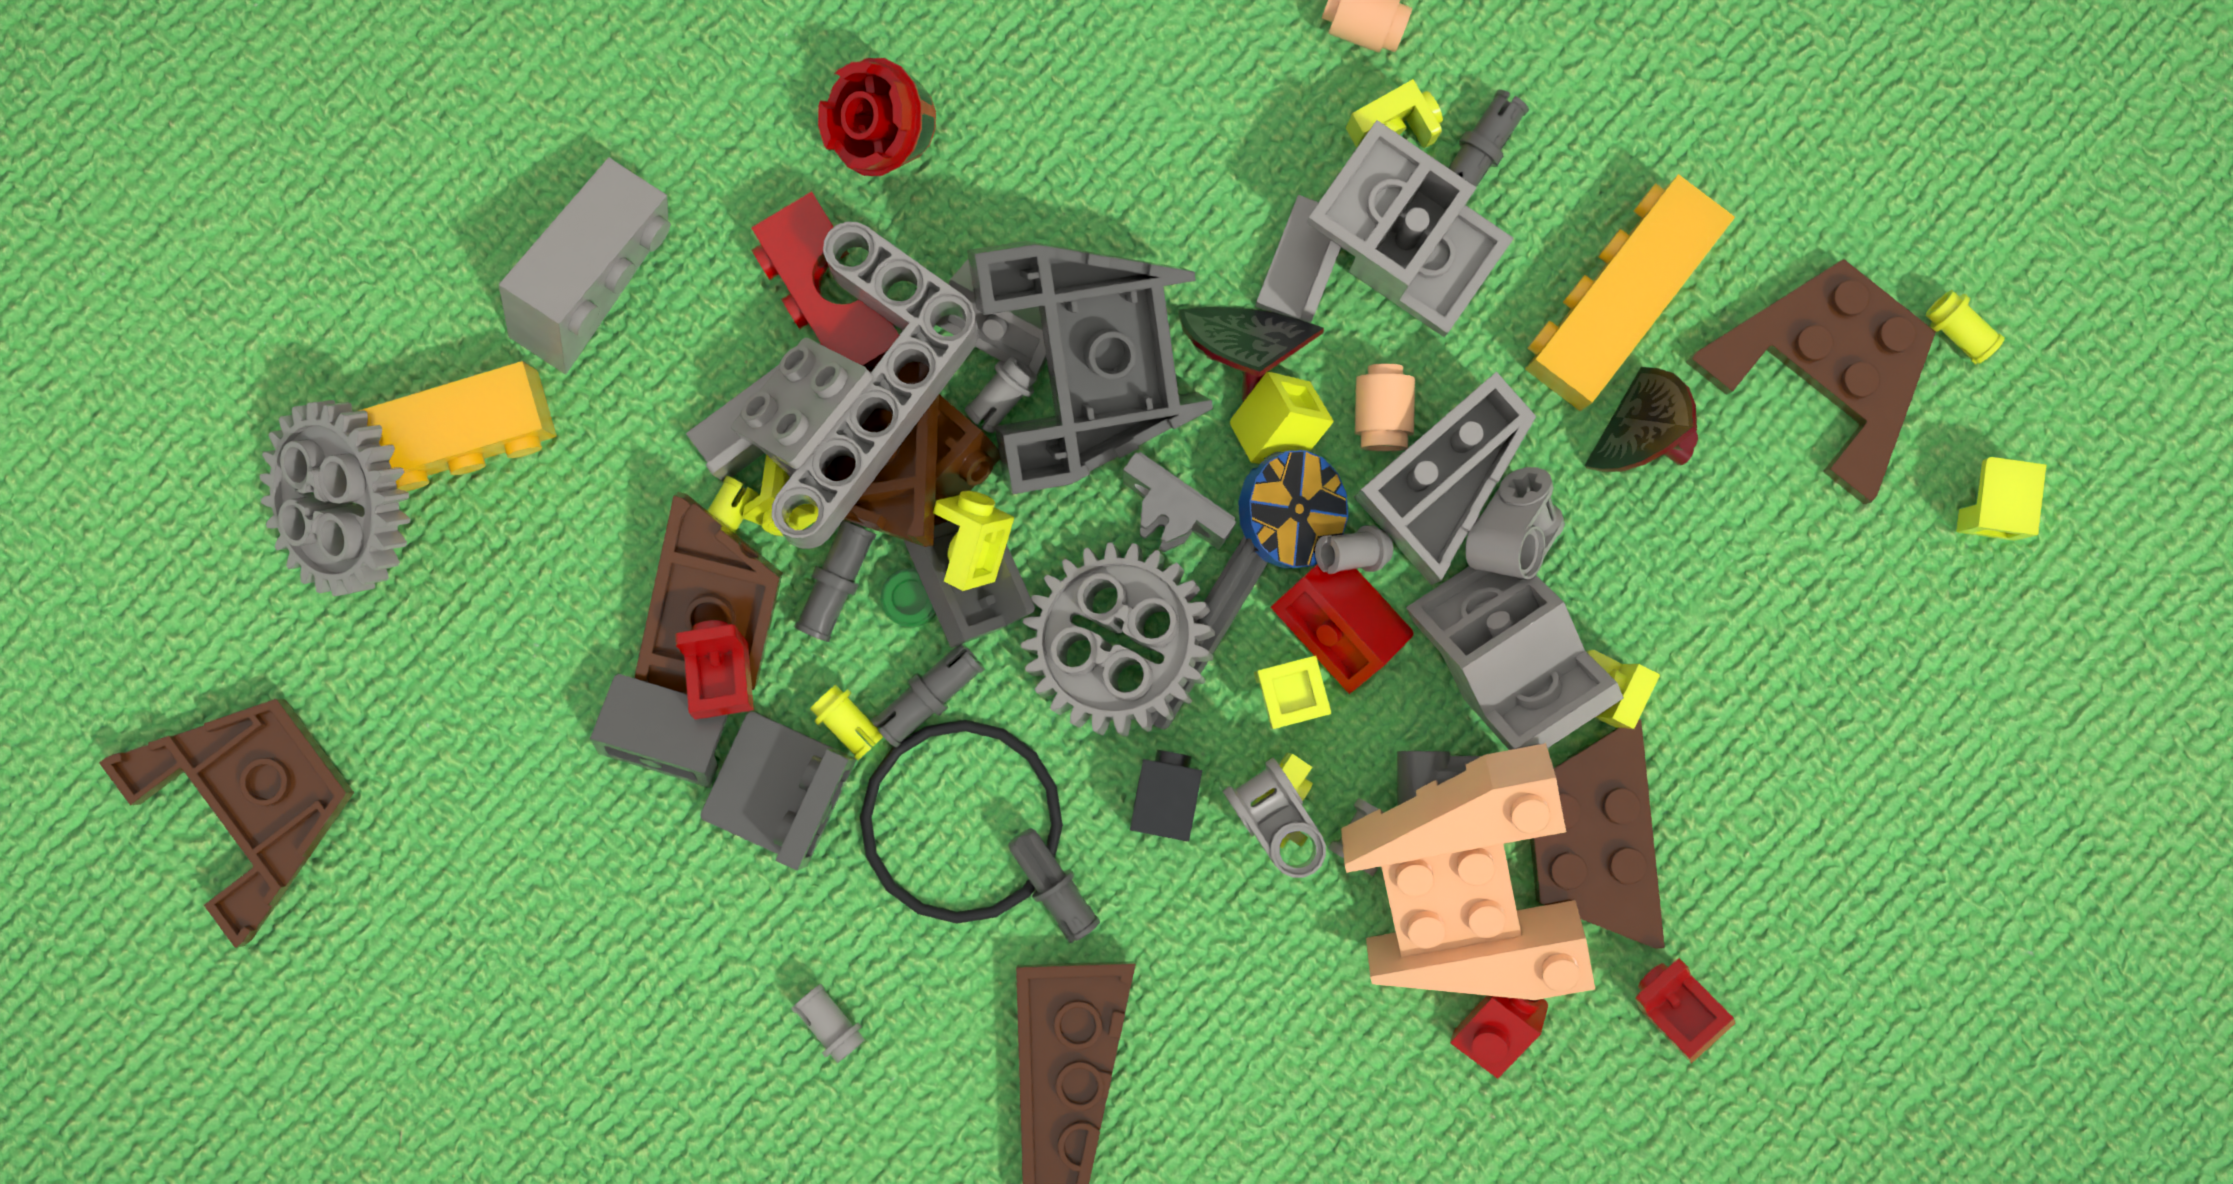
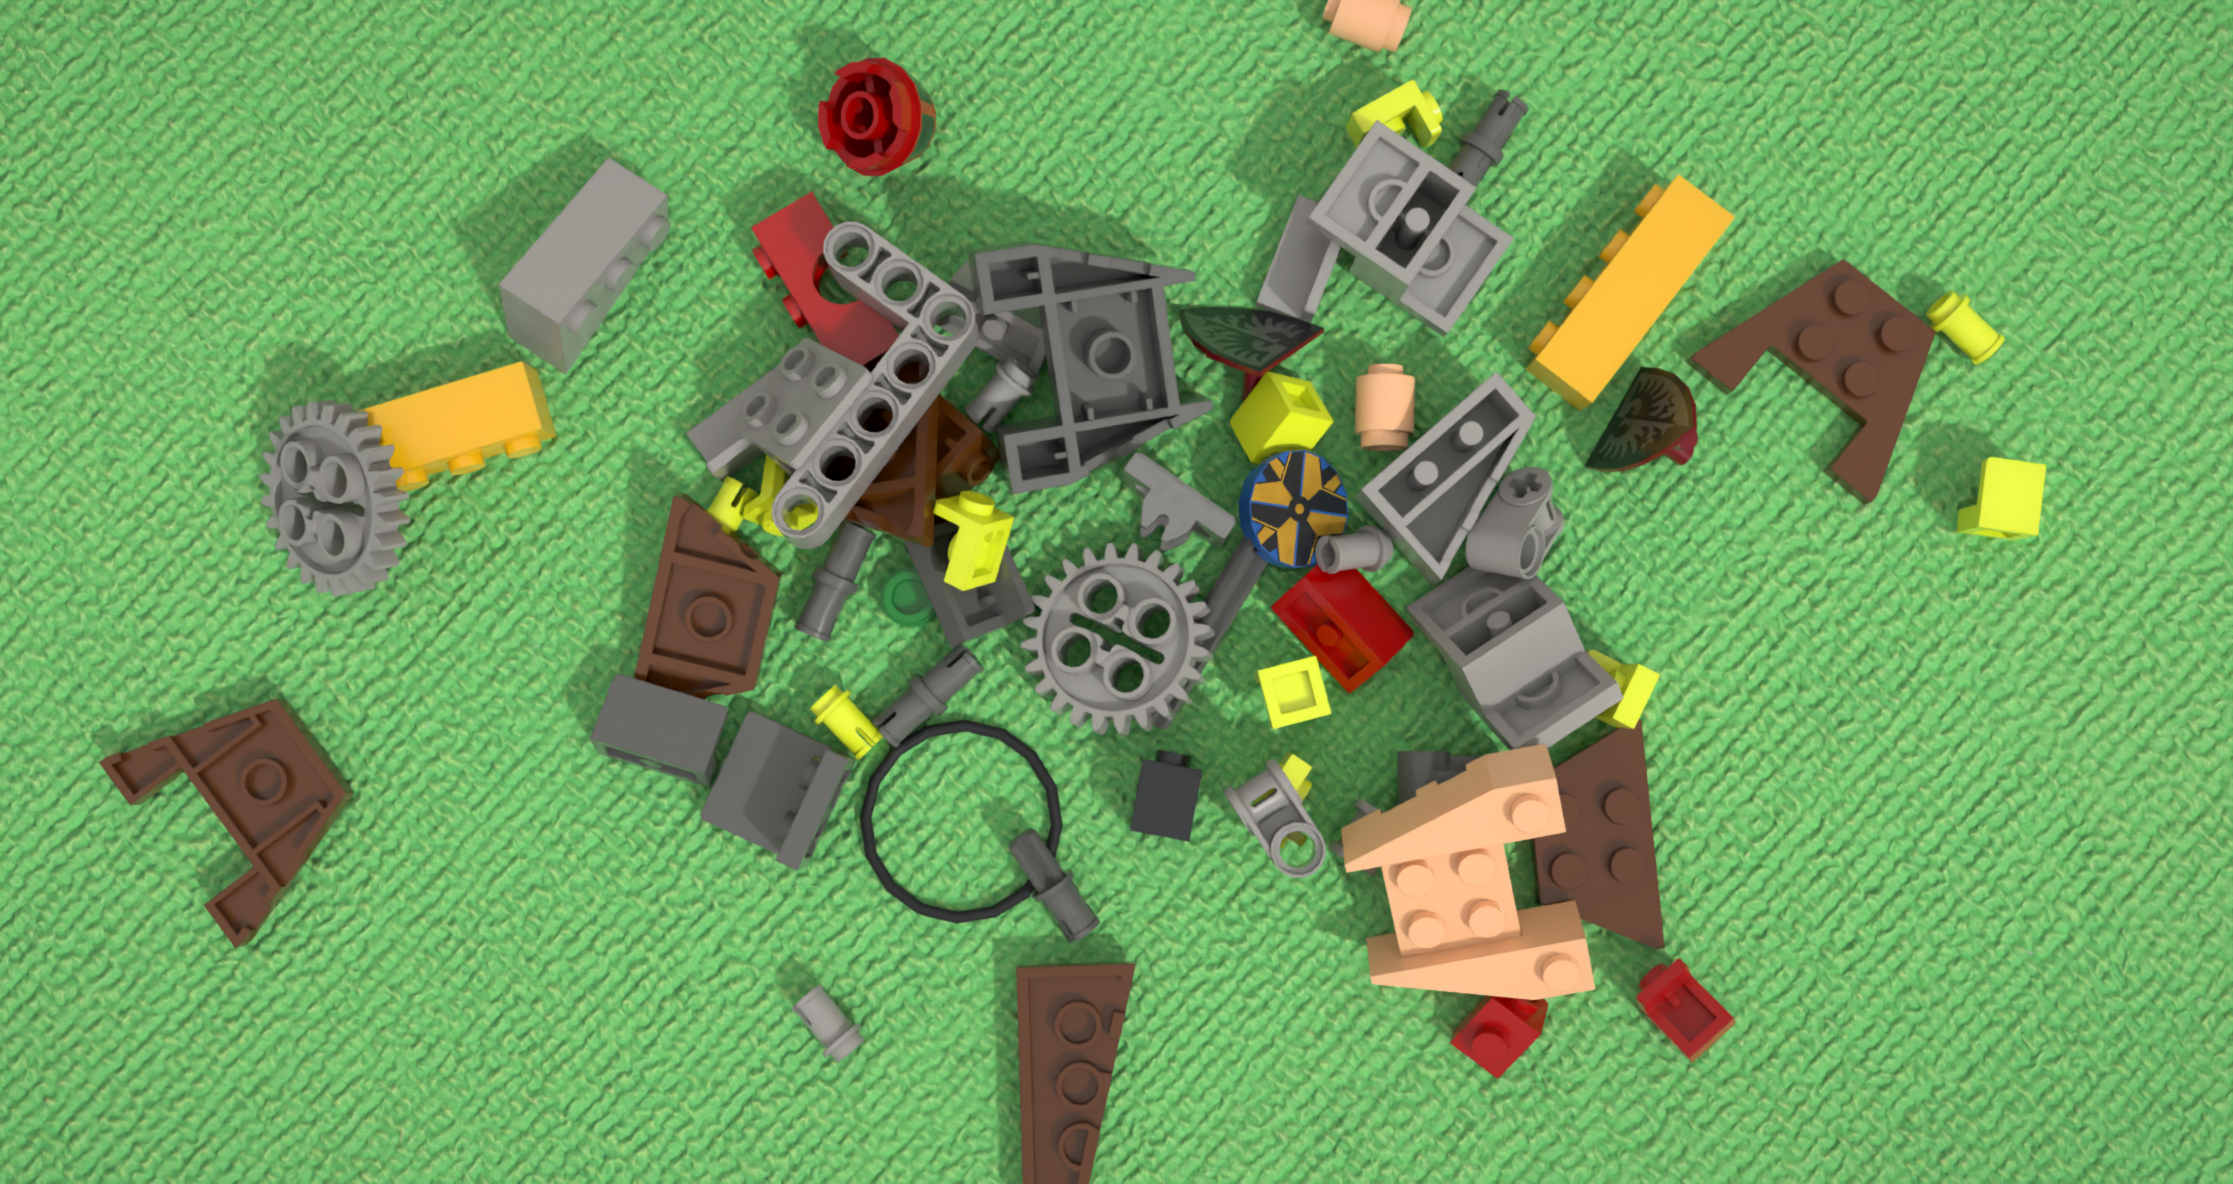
red bracket [675,620,754,720] -> none

